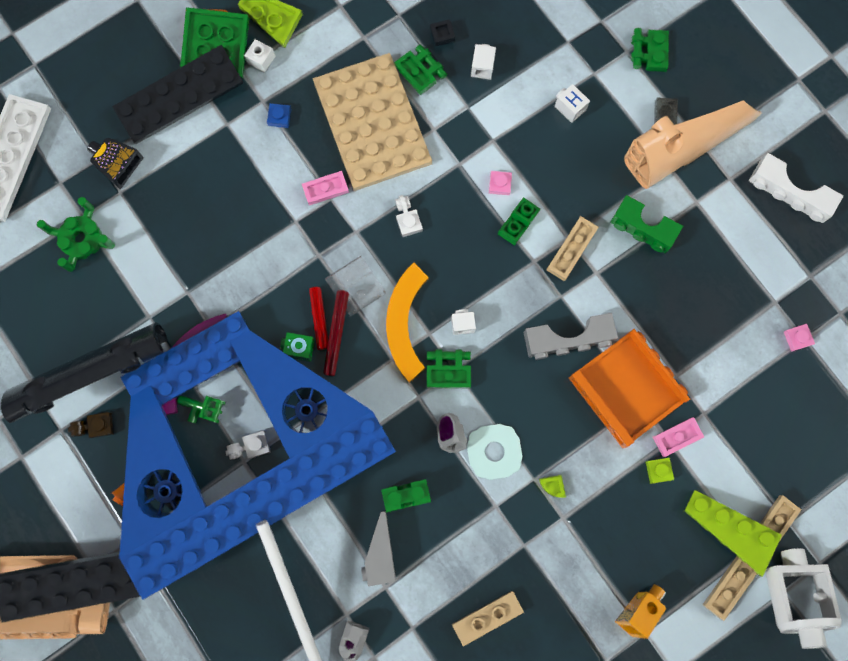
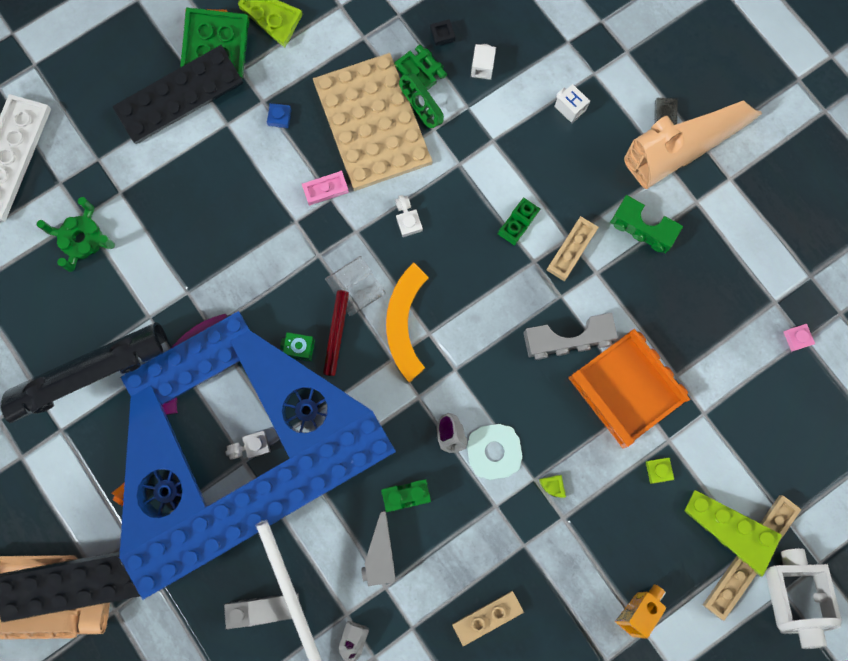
dark brown plate [68,412,114,438] -> none
black torso [87,138,144,189] -> none
green arm [178,396,226,423] -> none
white plate [244,39,275,73] -> none
red axle [309,287,328,350] -> none
green plate [427,349,471,389] -> none
white plate [451,309,476,335] -> none
bright pink plate [489,171,512,195] -> none
green plate [631,28,669,72] -> none
bright pink plate [653,417,704,457] -> none
white arch [748,153,843,223] -> none
none -> light grey slope [224,593,299,629]
none -> green beam [399,73,444,128]

